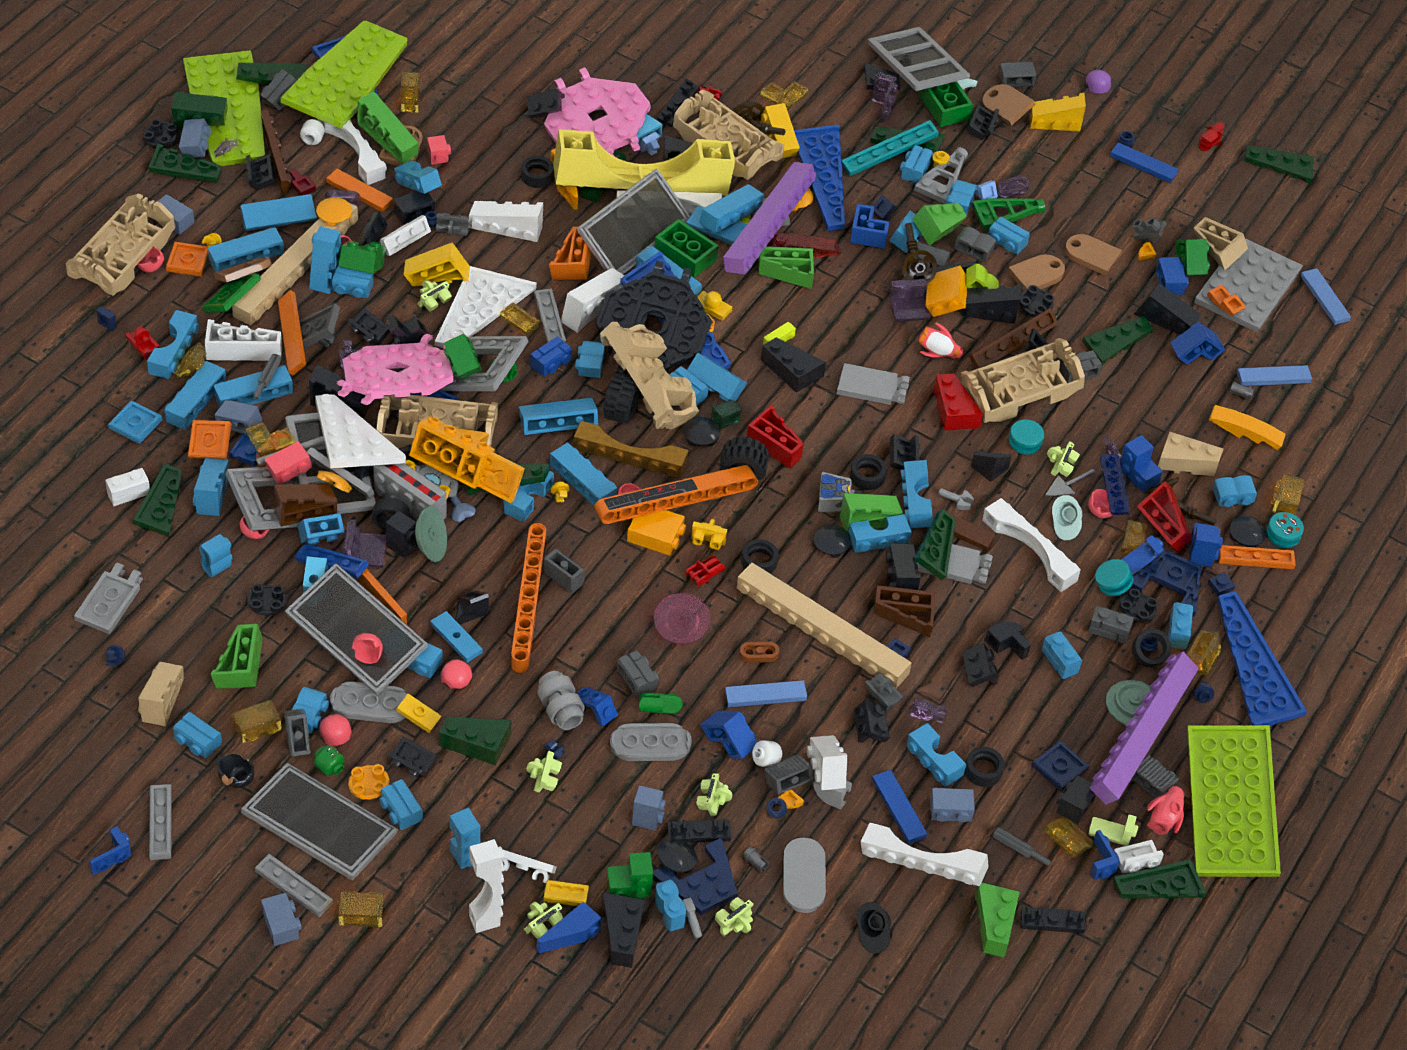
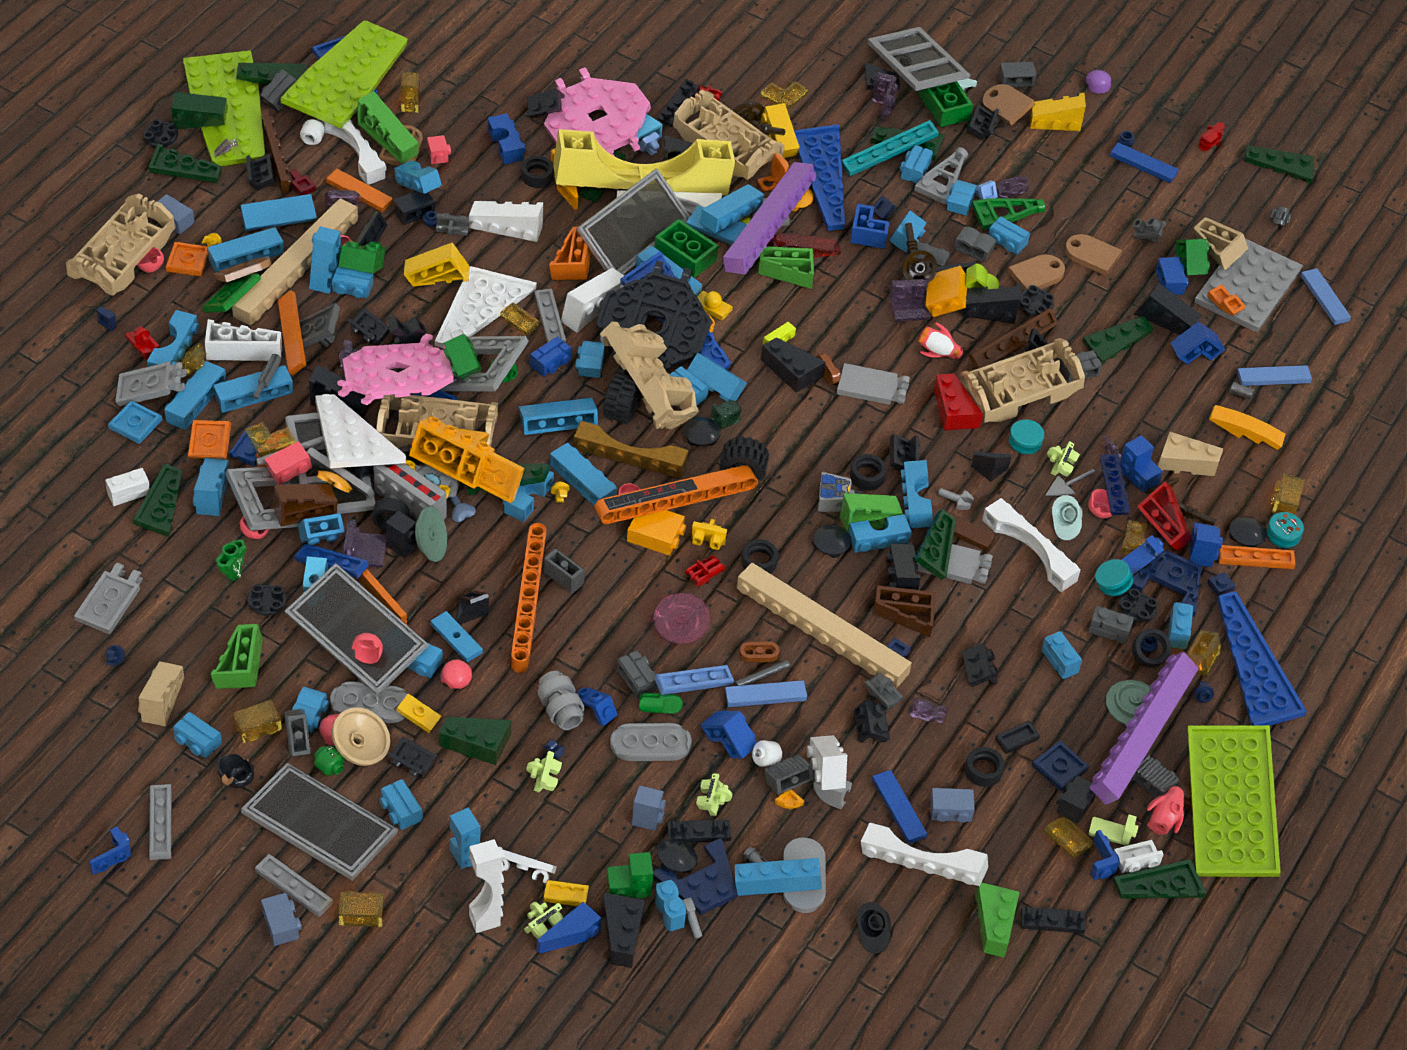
sand blue brick [179,118,211,158] -> none
dark azure brick [199,534,233,578] -> none
sand blue brick [215,400,262,435] -> none
light orange dish [316,197,352,226] -> none
light orange dish [348,764,390,800] -> none
white plate [379,215,431,256] -> none
yellowish green hips [417,280,452,312] -> none
yellowish green hips [715,897,753,936] -> none
red wedge [747,405,804,469] -> none
dark blue plate [766,798,787,818] -> none
dark azure arch [906,723,966,787] -> none
bright green wedge [912,203,967,246] -> none
yellow plate [932,151,949,167] -> none
black brick [985,621,1031,660] -> none
dark grey axle [993,827,1051,866] -> none
light orange tile [1138,242,1156,261] -> none
dark azure brick [1213,475,1257,507] -> none
none -> light grey tile [115,362,187,407]
none -> green rock [216,539,246,581]
none -> tan dish [332,708,390,766]
none -> blue arch [488,114,526,164]
none -> medium blue tile [654,665,734,695]
none -> dark grey bar [734,660,790,686]
none -> dark azure brick [735,858,822,896]
none -> orange piece [757,153,789,192]
none -> dark orange plate [816,353,841,385]
none -> black tile [995,721,1040,754]
none -> dark grey gear [1270,206,1292,227]

